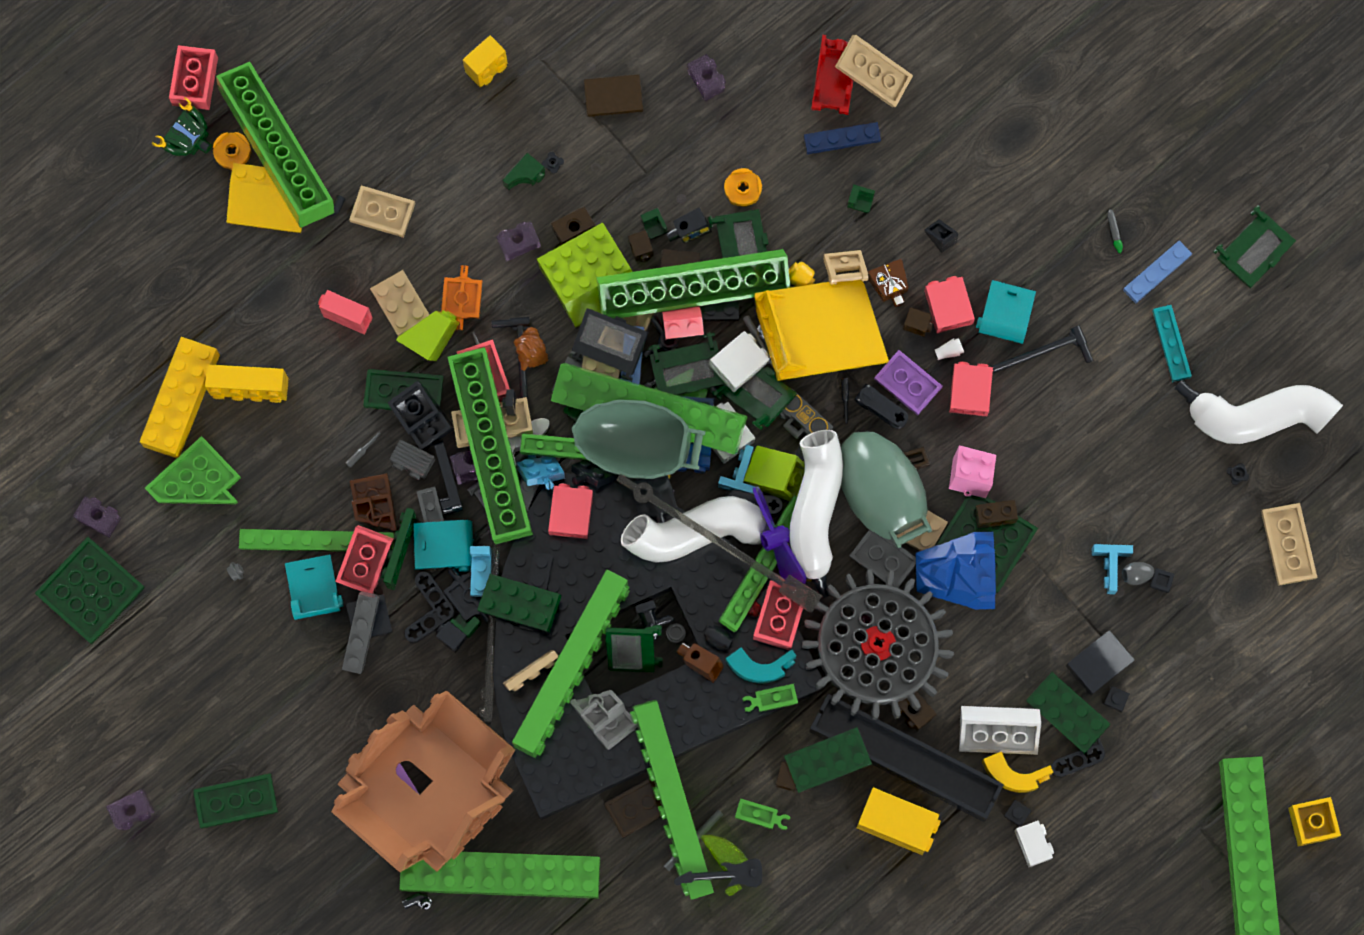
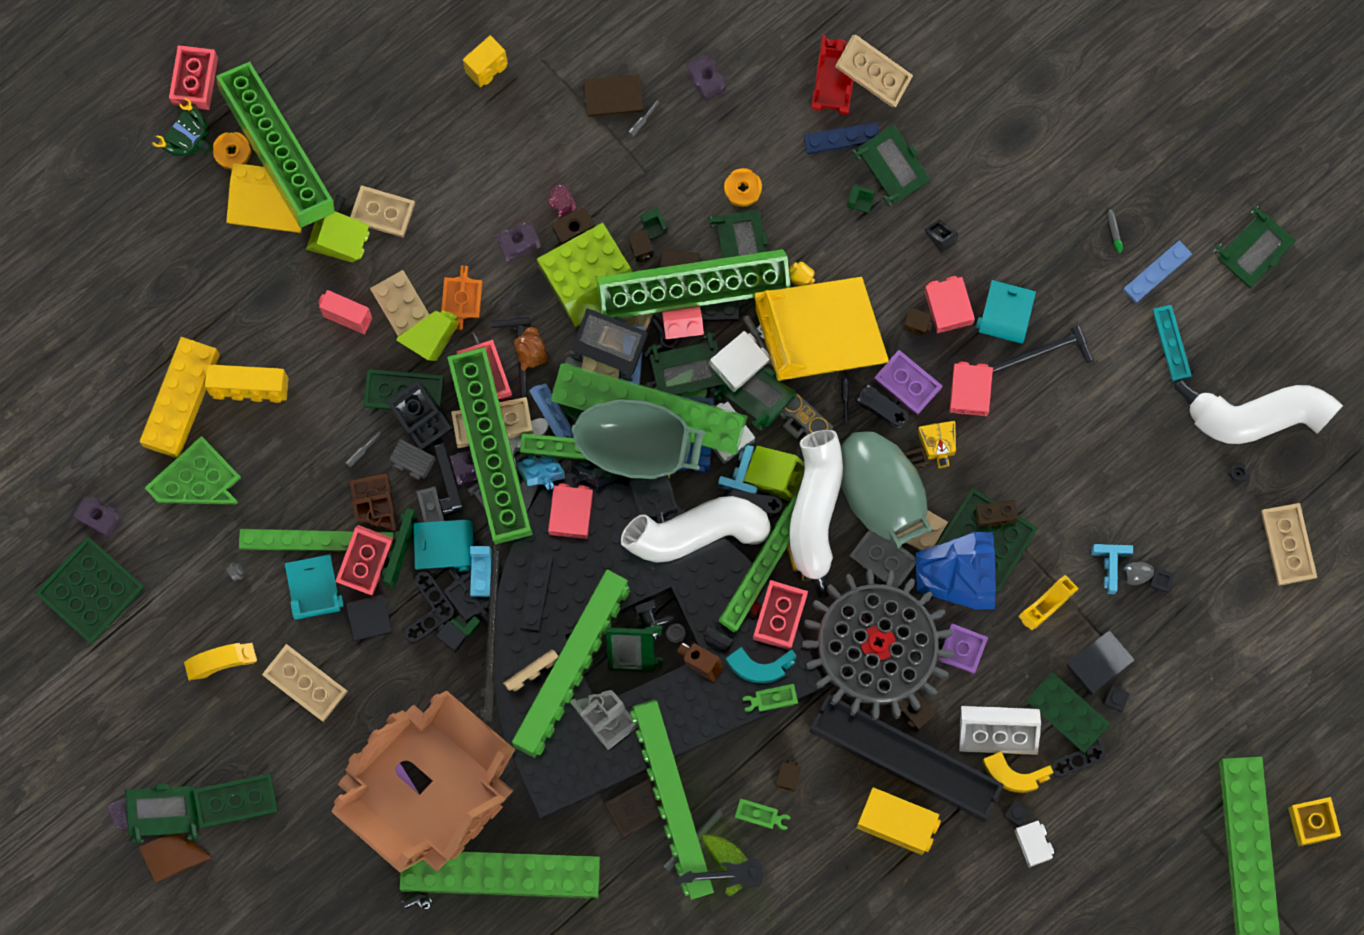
dark grey brick [342,591,380,674] -> none
dark green plate [477,574,562,632] -> none
black plate [502,389,516,416] -> none
dark green arch [503,153,545,190] -> none
black plate [542,152,564,174] -> none
clear smoke bar [617,474,822,613] -> none
black torso [666,208,712,243] -> none
dark purple piece [752,486,806,588] -> none
dark green plate [784,727,872,793] -> none
tan plate [823,250,868,285] -> none
reddish brown torso [868,259,908,307] -> none
white cone [935,338,964,360] -> none
bright pink brick [949,445,996,498] -> none
none -> dark green piece [125,784,200,844]
none -> reddish brown slope [139,834,212,883]
none -> yellow arch [184,643,257,680]
none -> tan plate [262,644,348,723]
none -> lime slope [306,211,370,263]
none -> medium blue plate [529,384,574,438]
none -> clear pink brick [548,184,576,217]
none -> dark grey piece [628,101,659,137]
none -> dark green piece [852,125,931,207]
none -> yellow torso [918,421,956,468]
none -> medium lavender plate [938,624,988,674]
none -> yellow arch [1018,575,1078,630]

